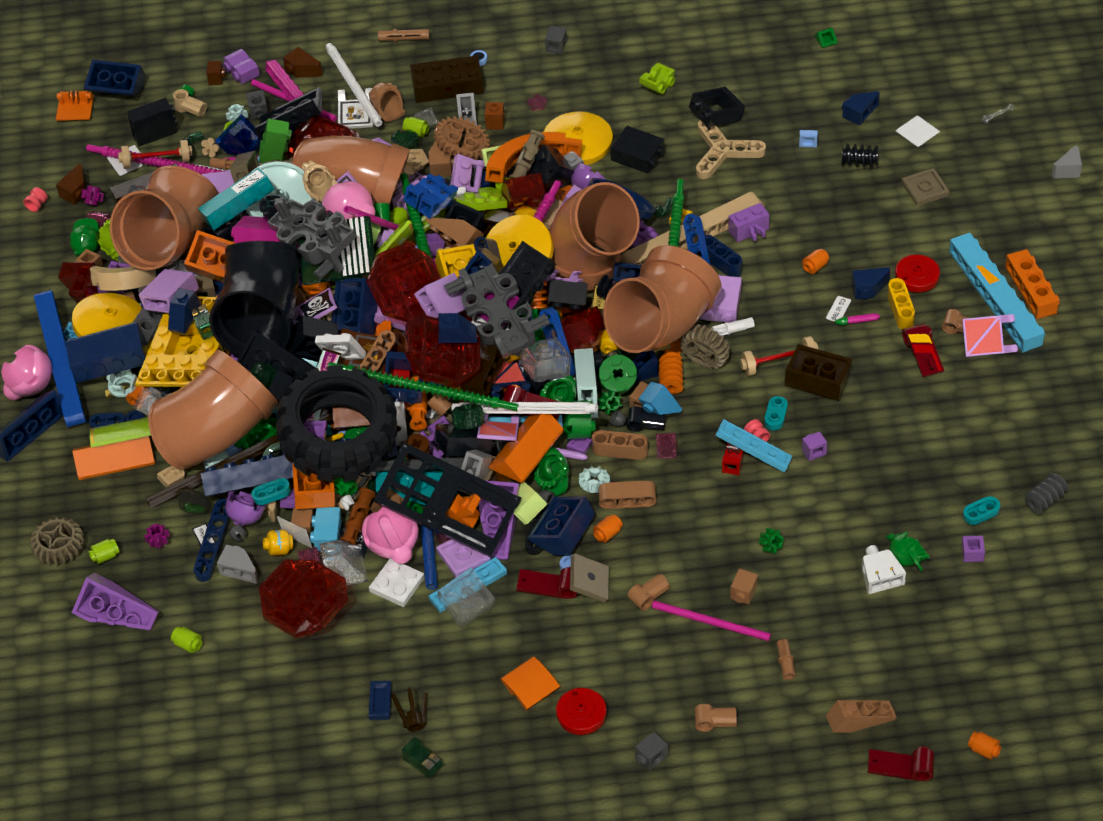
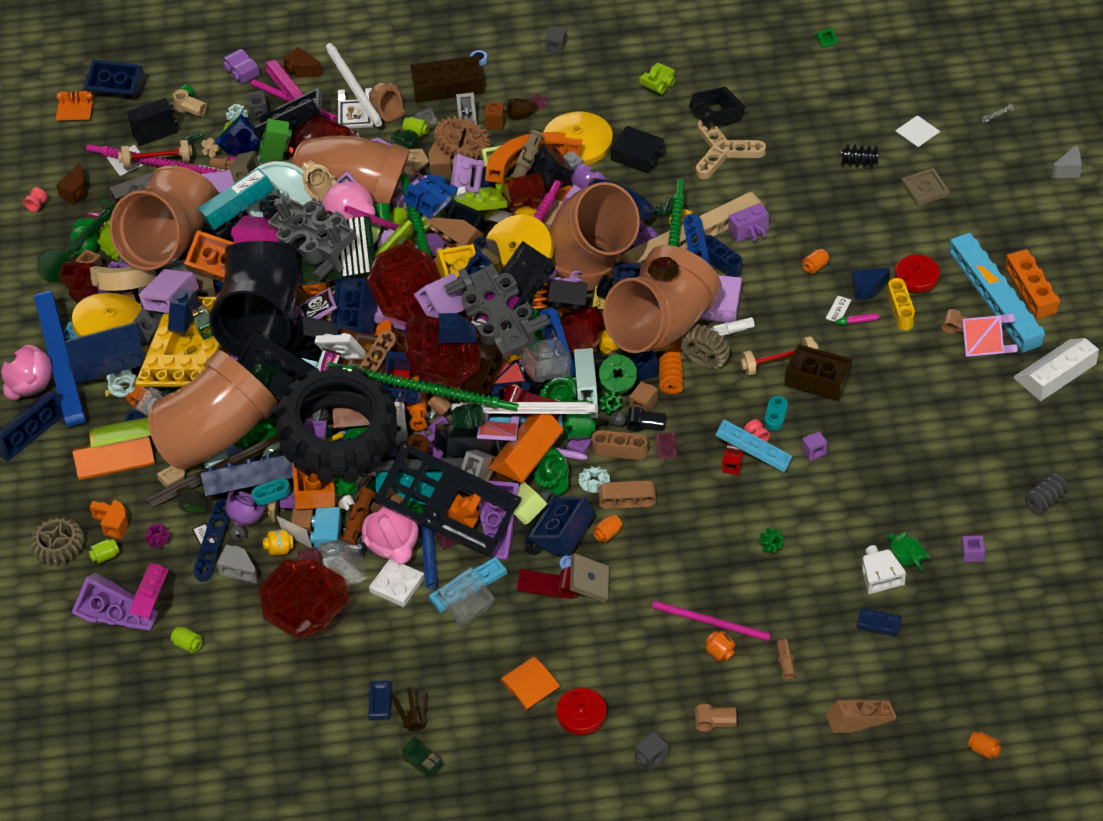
magenta gear [81,185,104,205] -> none
dark blue beam [89,412,126,428] -> none
reddish brown plate [206,61,226,85] -> none
medium nougat pin [378,29,429,42] -> none
lavender plate [436,539,491,579] -> none
medium nougat piece [627,574,670,611] -> none
dark azure slope [638,382,682,415] -> none
medium nougat brick [730,569,758,605] -> none
light blue tile [799,130,818,147] -> none
dark blue slope [842,91,880,125] -> none
dark red door [867,746,934,781] -> none
dark red door [902,323,945,378] -> none
teal plate [963,496,1000,525] -> none
none -> dark green piece [37,198,116,282]
none -> orange brick [90,500,129,540]
none -> dark pink brick [130,563,169,619]
none -> dark brown rock [506,98,537,118]
none -> dark brown rock [648,257,679,281]
none -> orange head [705,631,736,661]
none -> dark blue plate [857,608,902,637]
none -> white slope [1014,338,1099,401]

